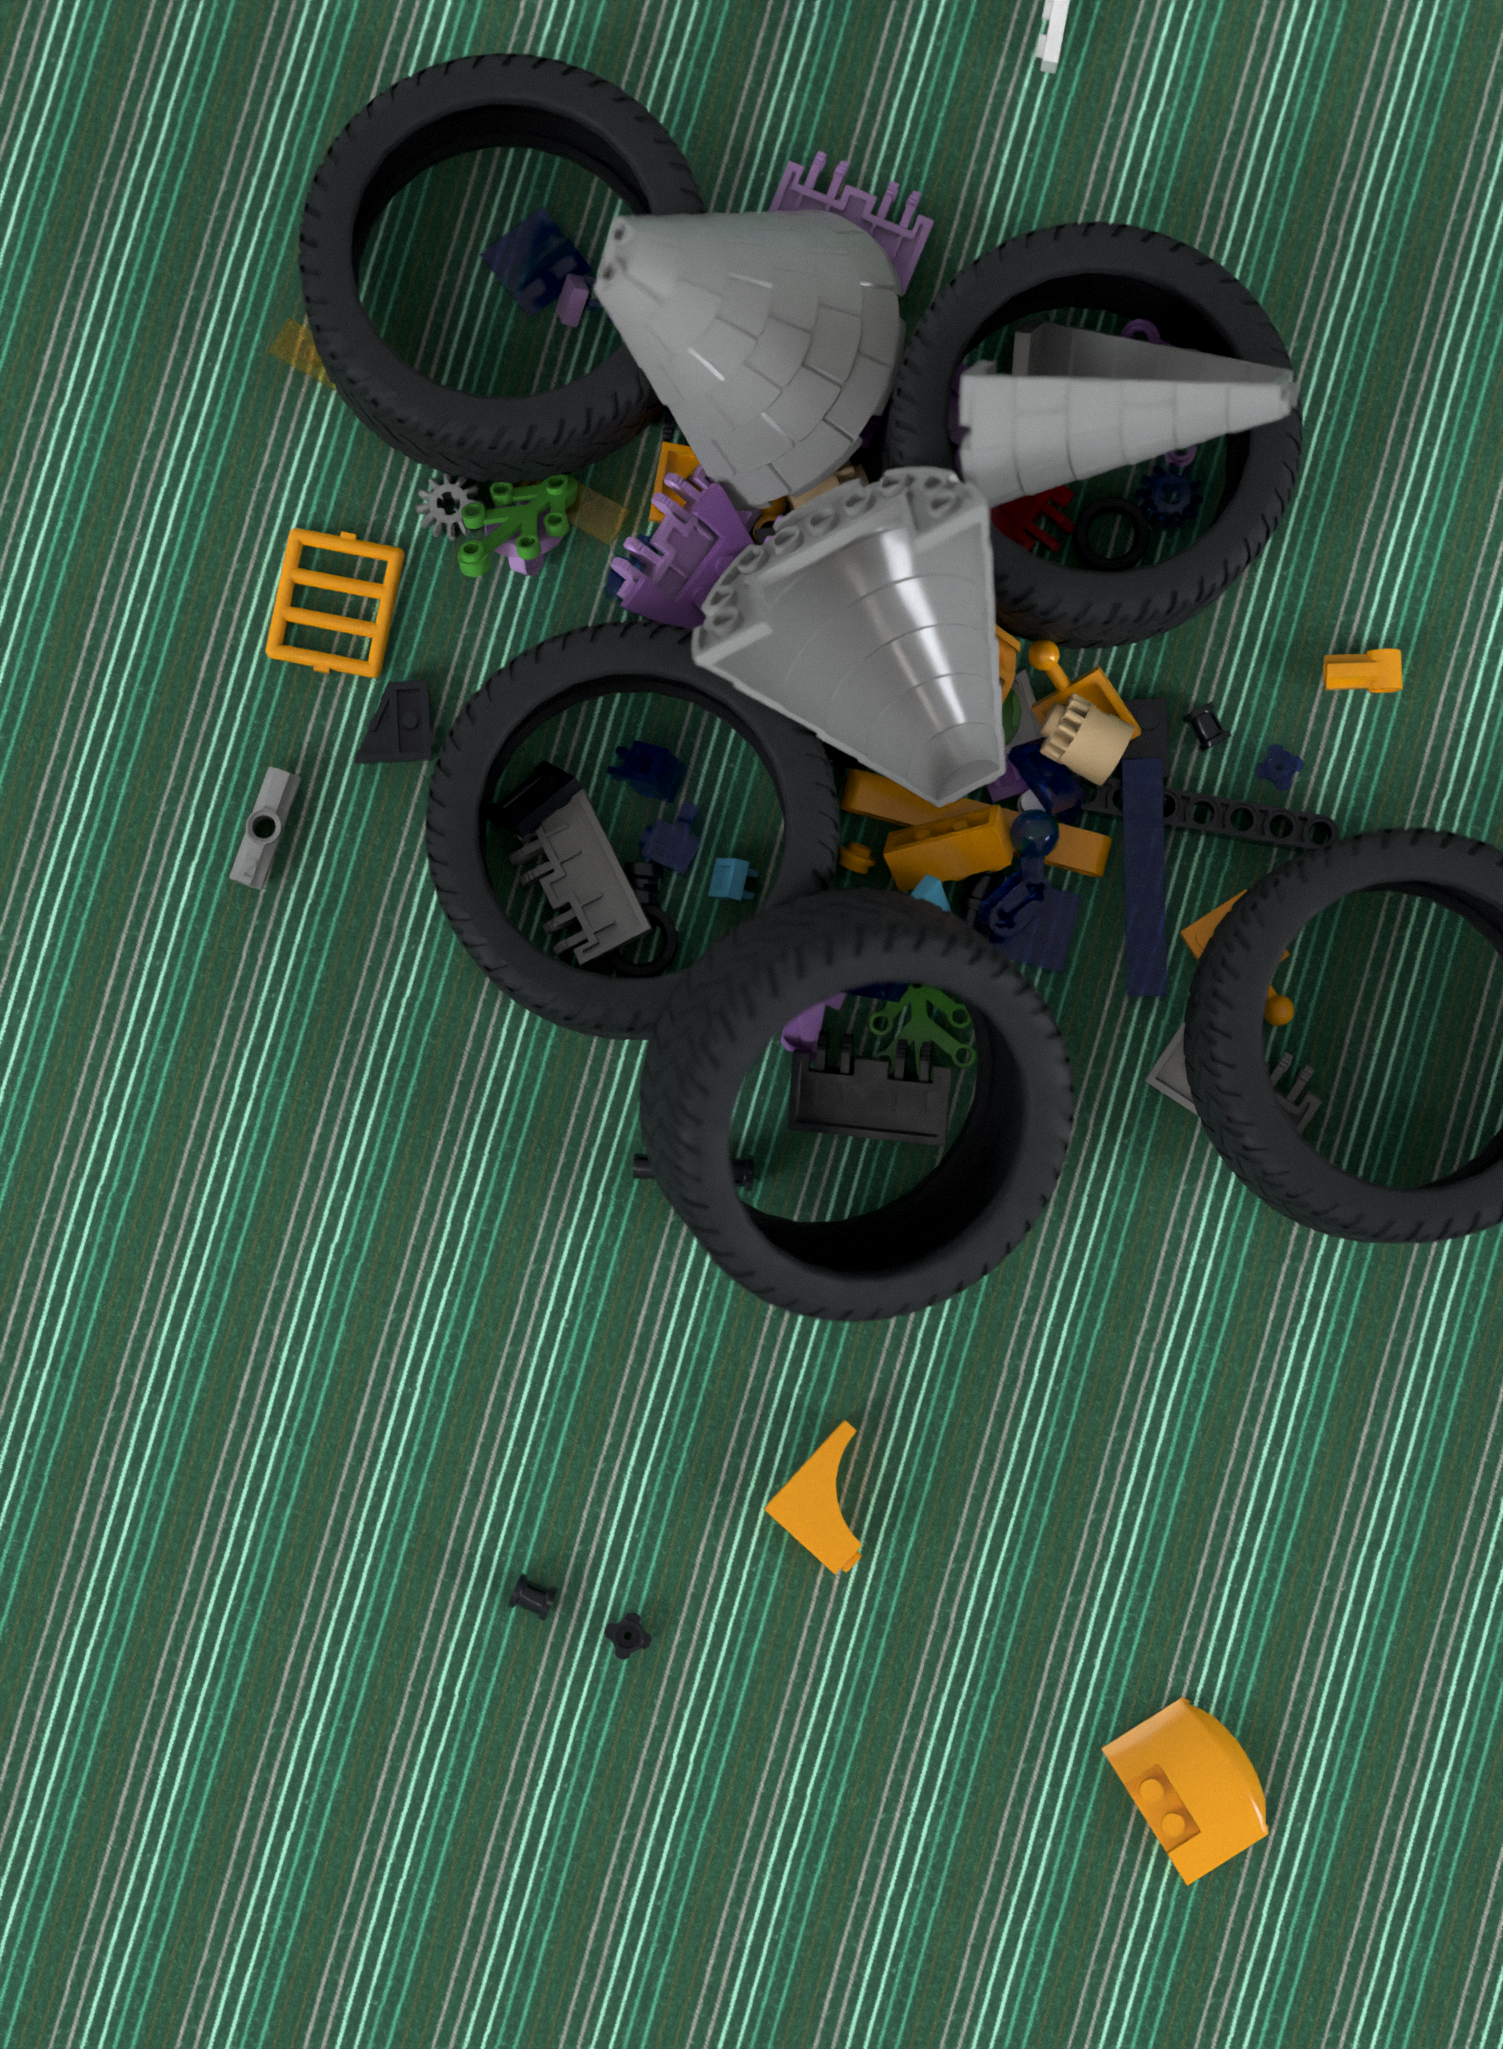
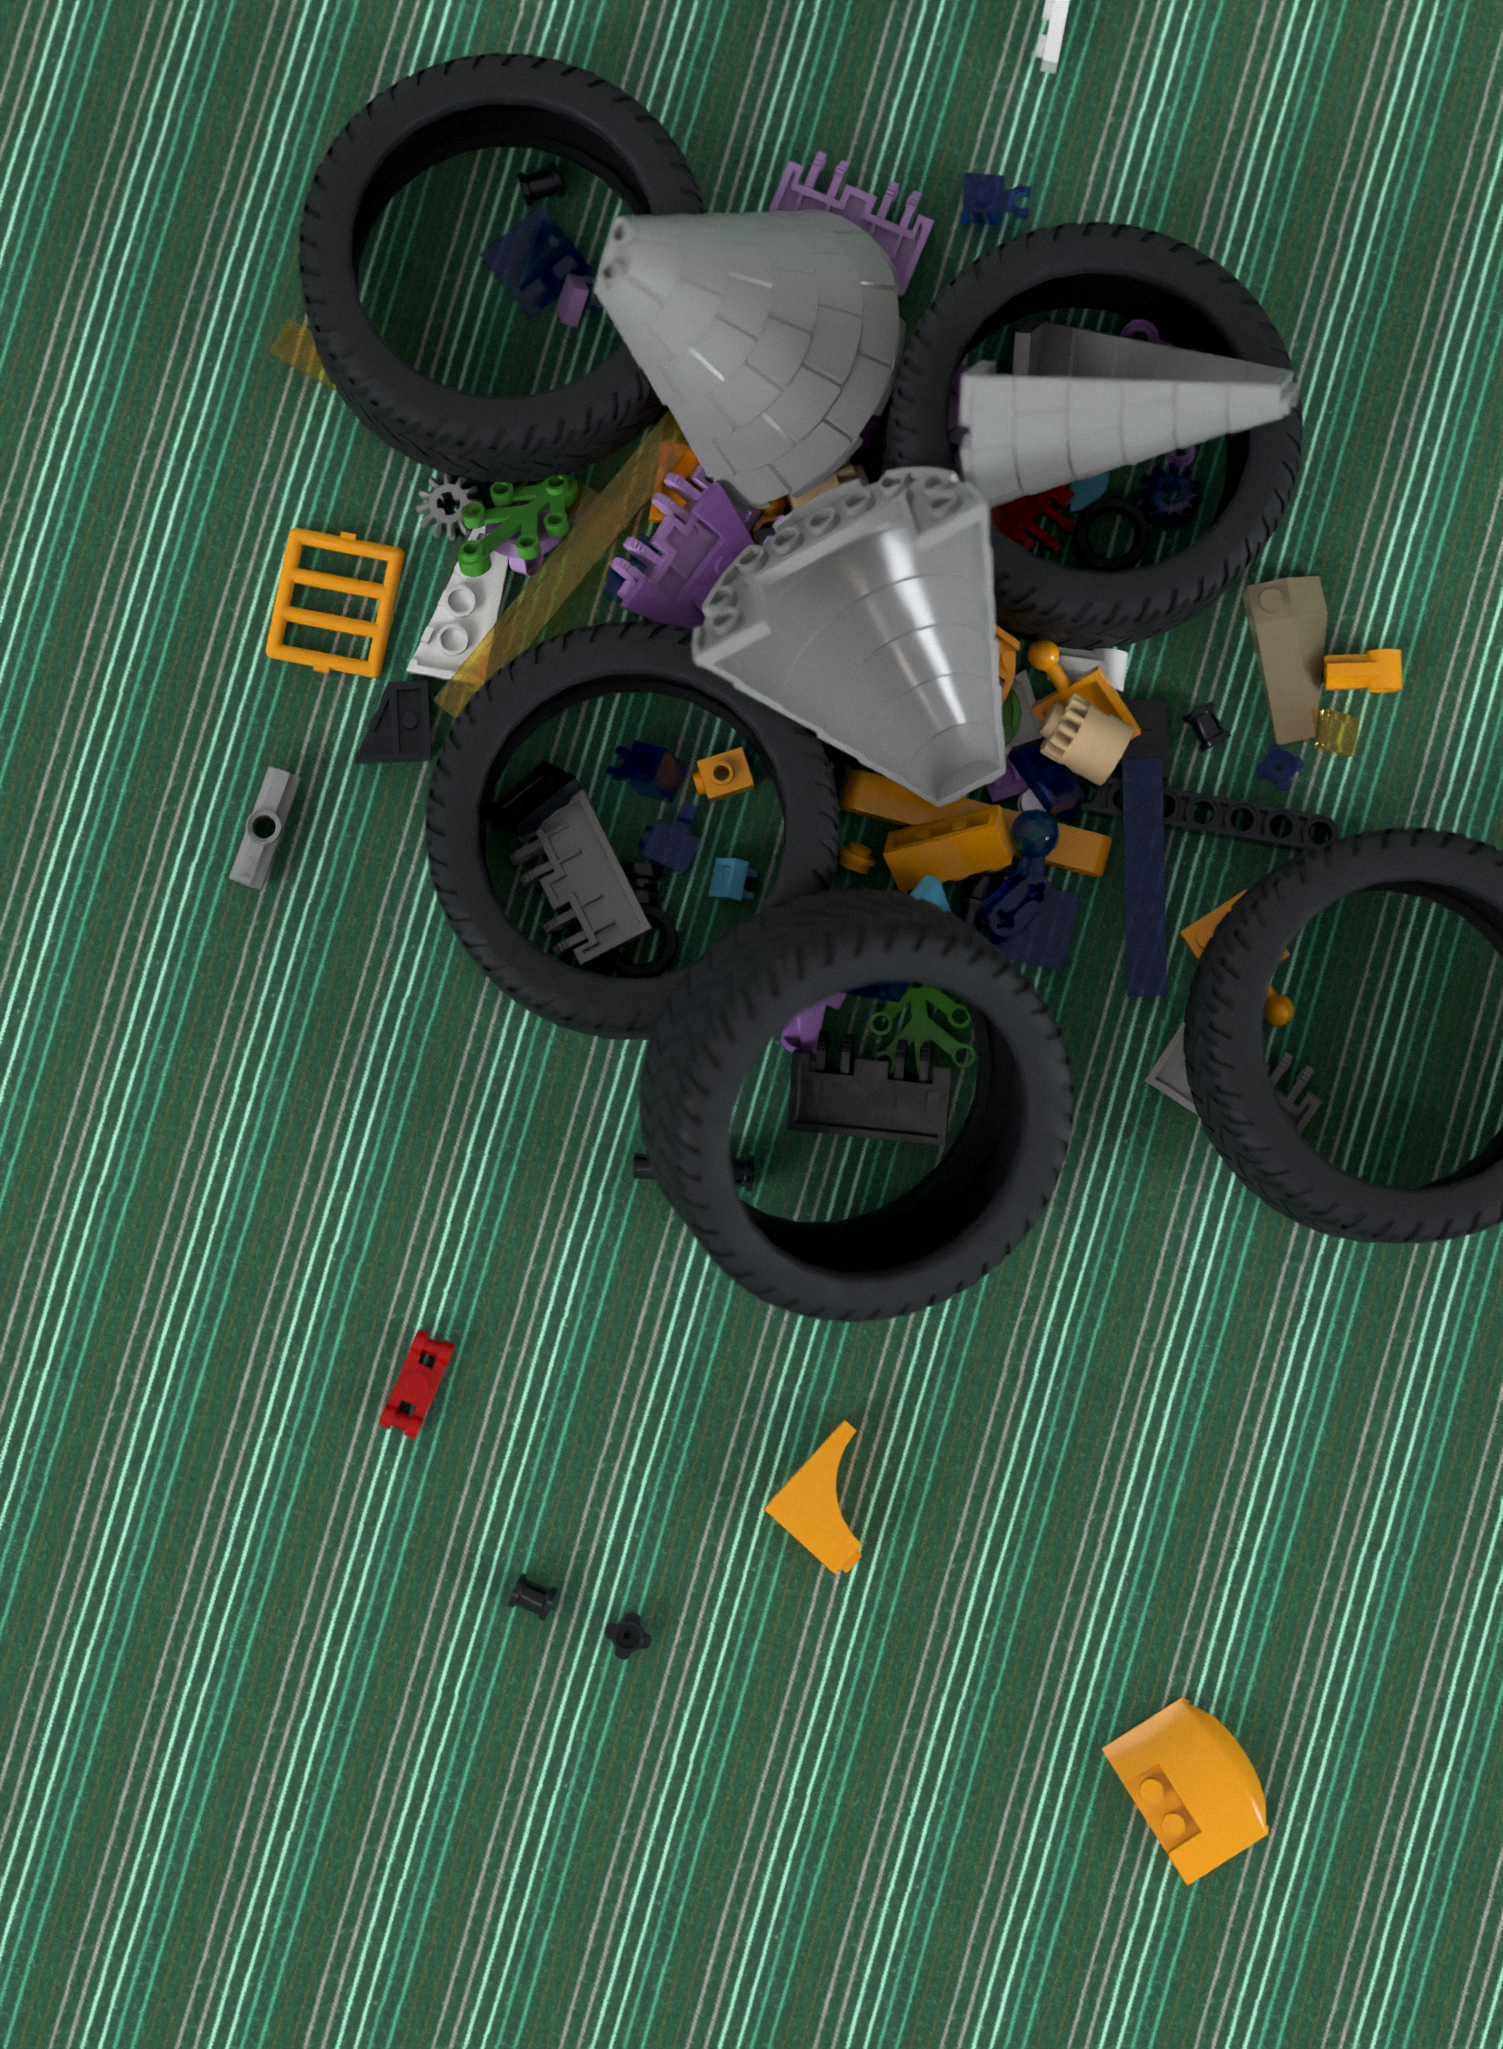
none -> red plate [378,1329,456,1440]
none -> white wing [406,526,509,687]
none -> clear yellow plate [433,409,691,719]
none -> black bush [517,162,565,207]
none -> light orange brick [691,747,754,803]
none -> clear blue brick [960,173,1031,226]
none -> white piece [1047,647,1128,693]
none -> medium azure tile [1069,472,1109,514]
none -> dark tan wedge [1242,576,1328,746]
none -> clear yellow slope [1314,709,1360,757]

